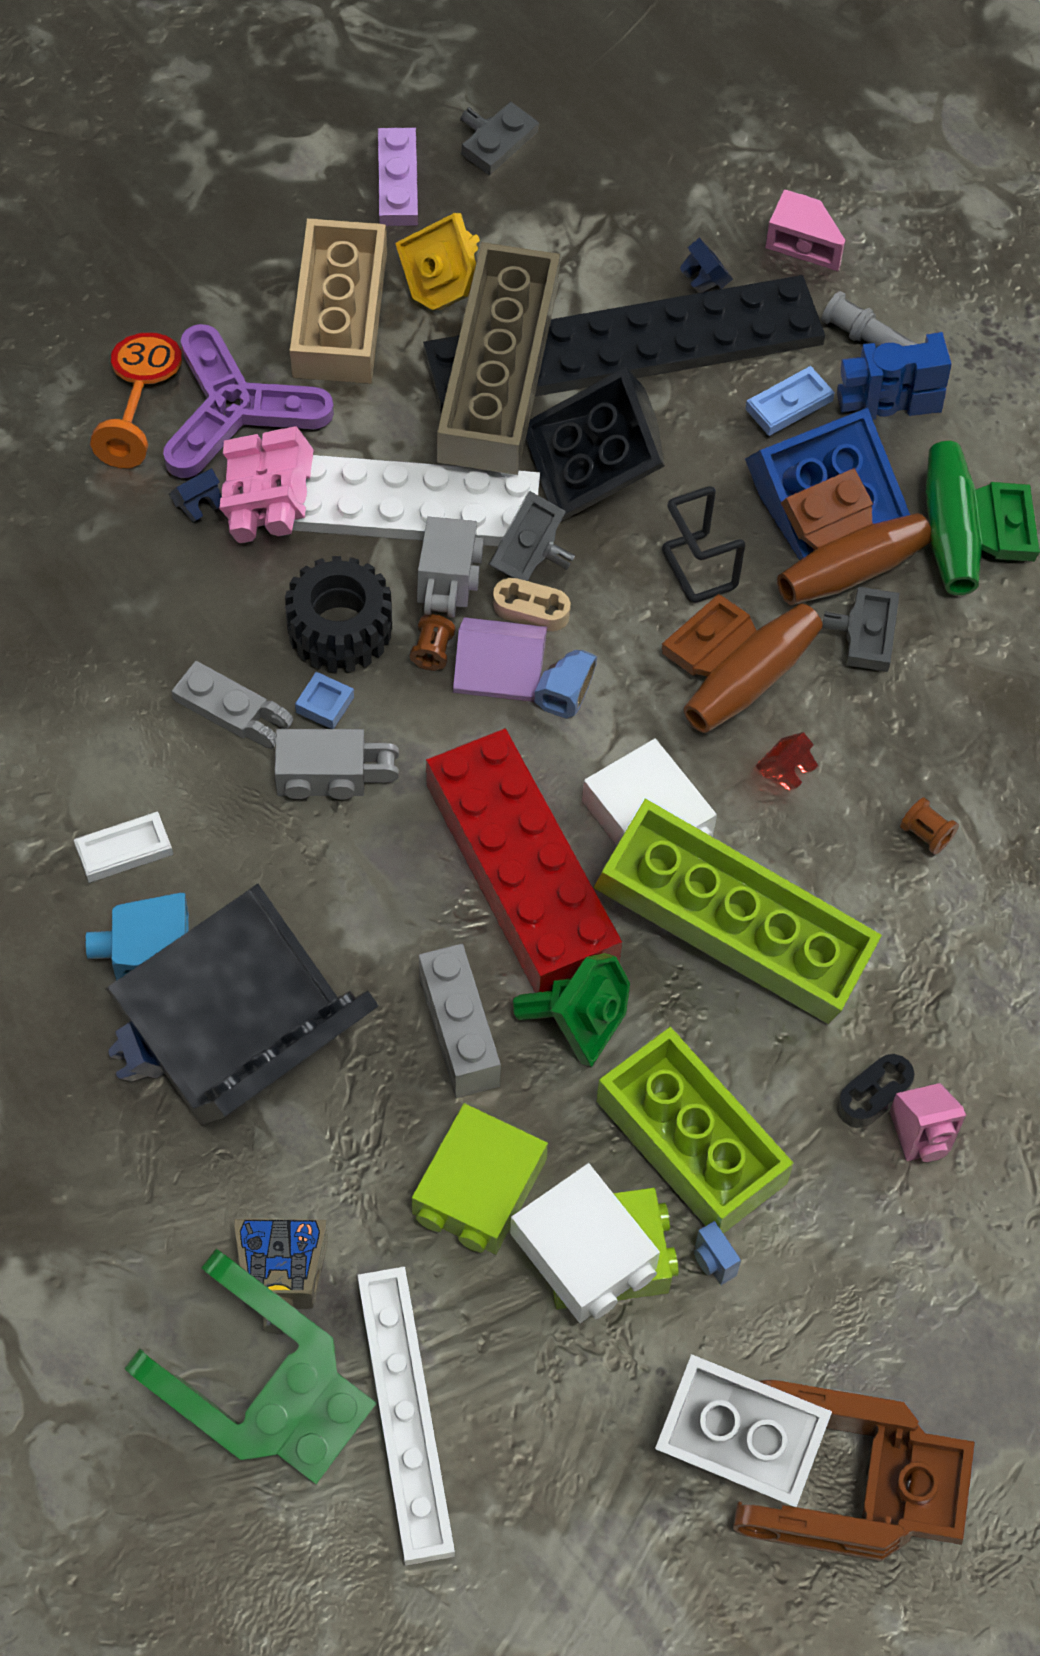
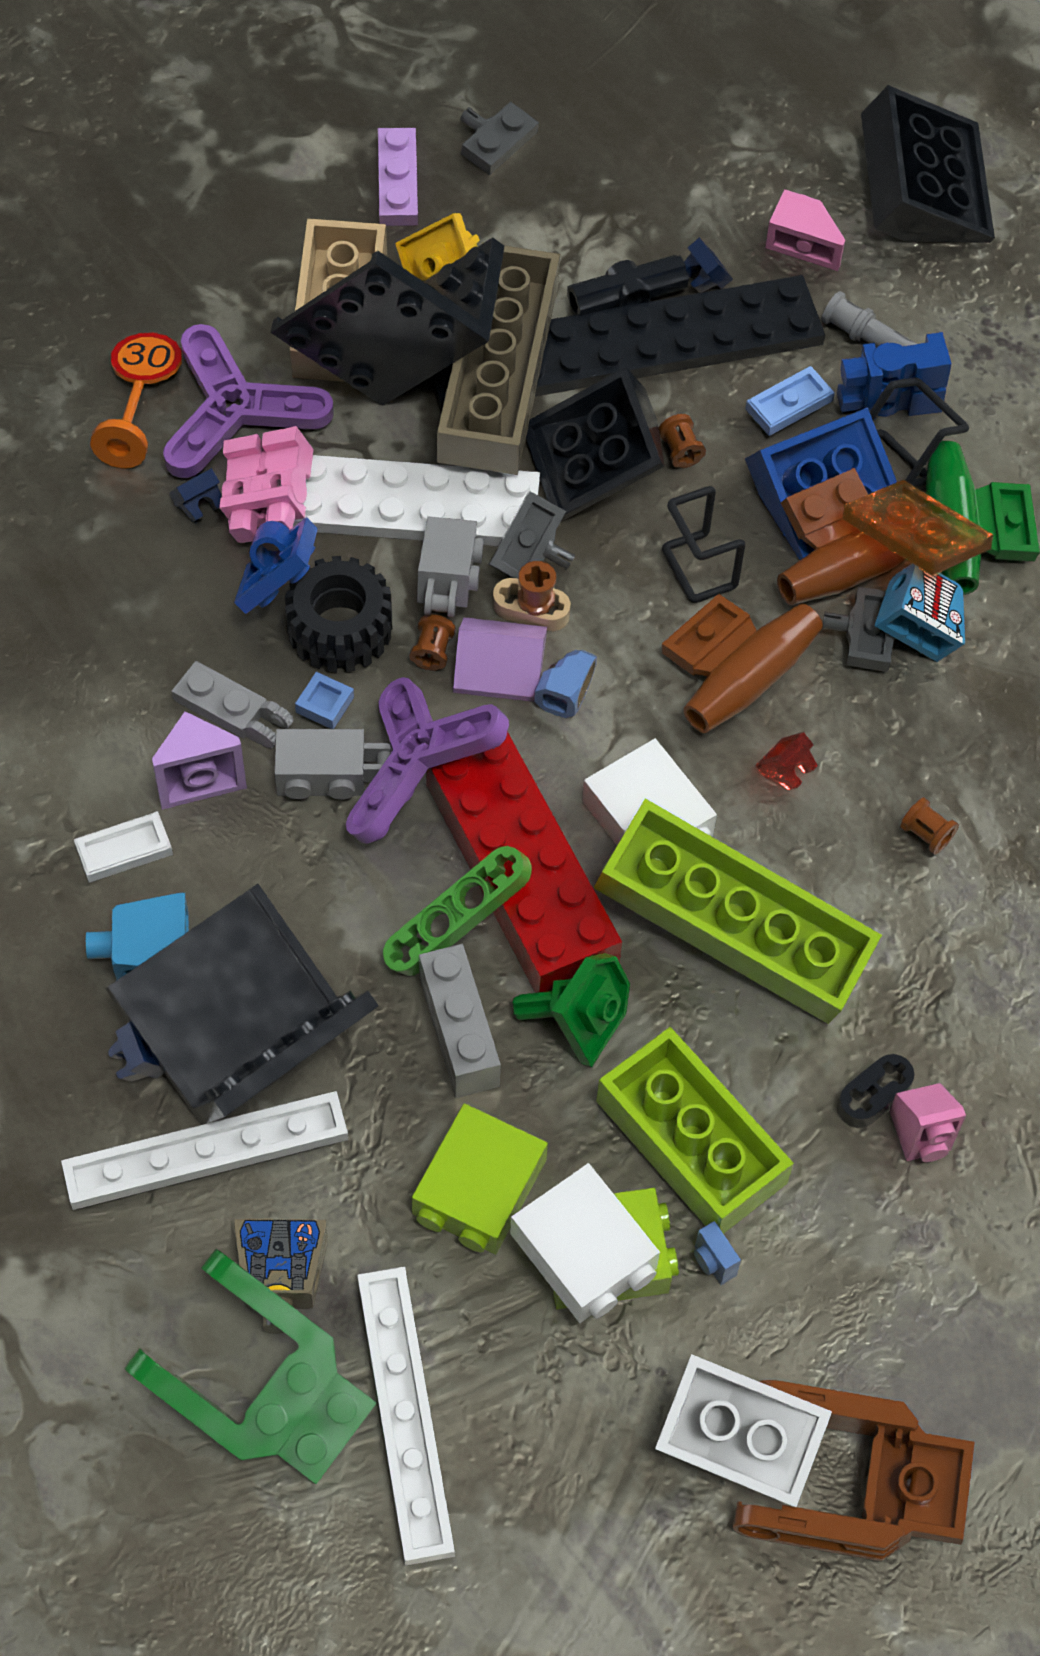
none -> white plate [61,1091,348,1210]
none -> lavender slope [152,711,247,810]
none -> blue plate [234,517,318,614]
none -> black bracket [270,237,505,406]
none -> medium lavender piece [346,677,509,844]
none -> bright green beam [383,846,532,976]
none -> dark orange bush [518,561,556,616]
none -> black piece [567,255,689,316]
none -> dark orange bush [659,414,706,468]
none -> clear orange plate [842,480,994,576]
none -> black slope [861,85,995,243]
none -> black piece [870,378,969,488]
none -> dark azure torso [875,555,965,662]

